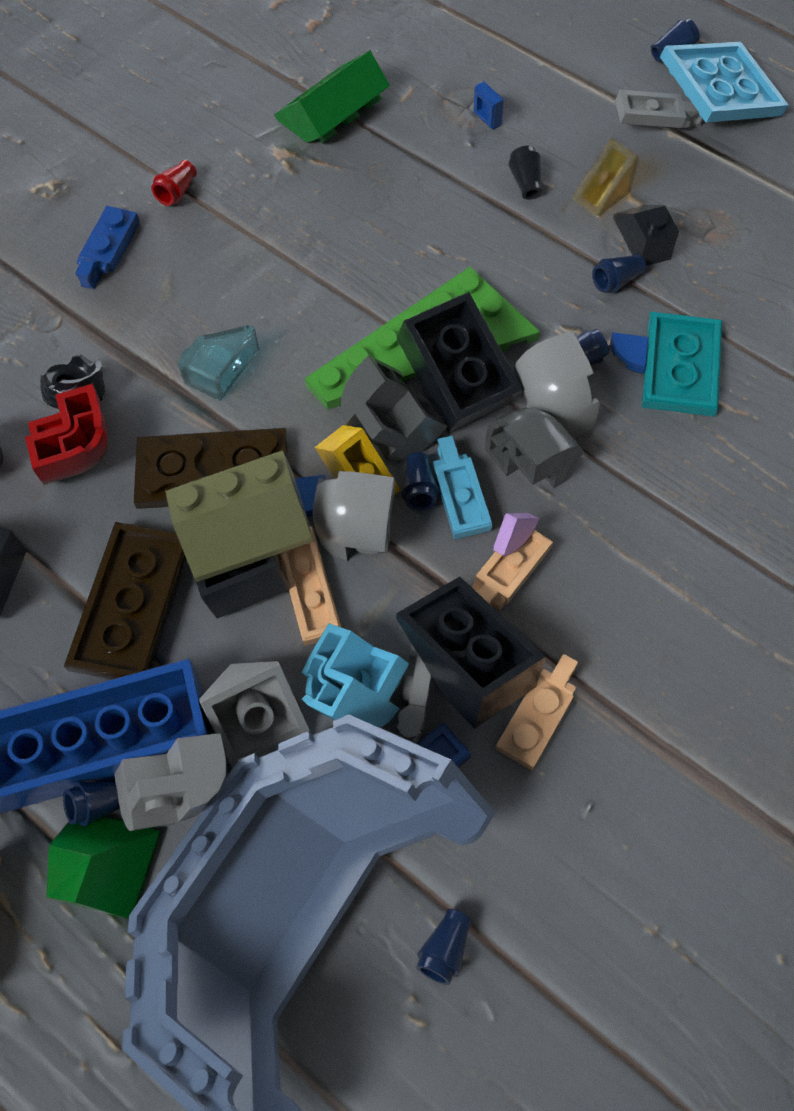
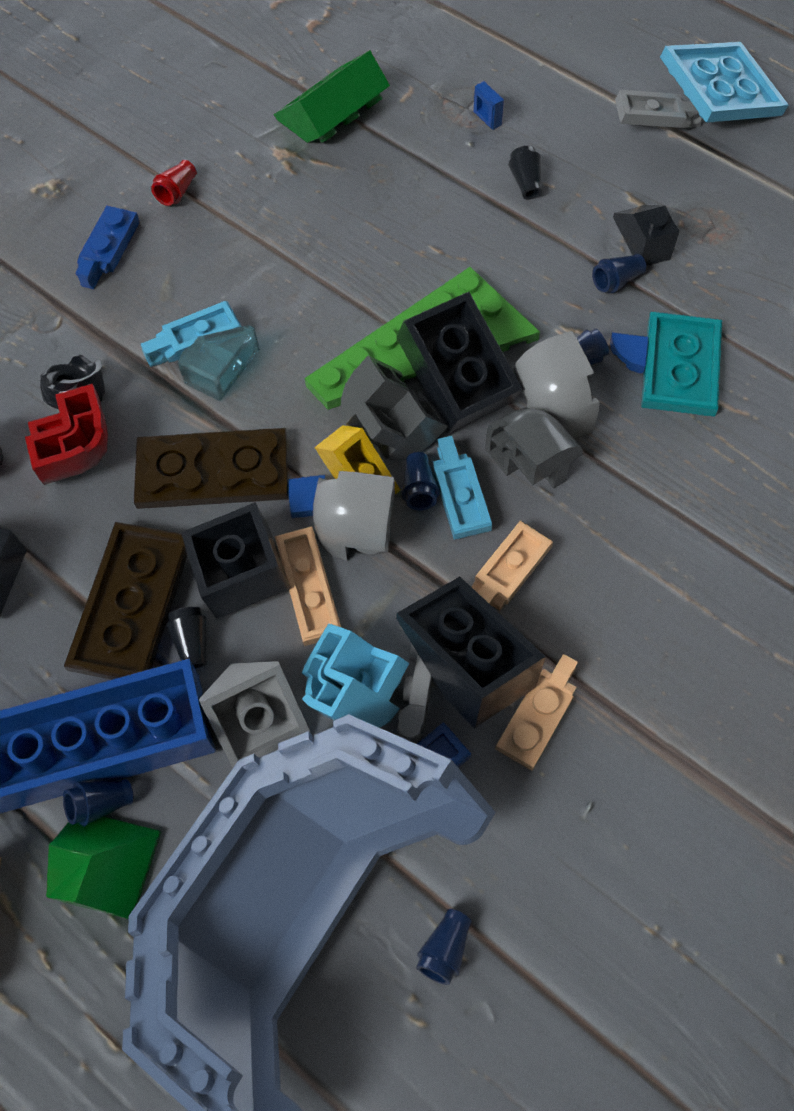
light grey brick [114,733,226,831] -> none
olive slope [165,450,314,582] -> none
lavender tile [493,513,539,556] -> none
clear yellow slope [572,137,639,217] -> none
dark blue cone [651,19,700,62] -> none
none -> medium azure hinge [141,301,243,367]
none -> black cone [166,607,207,669]

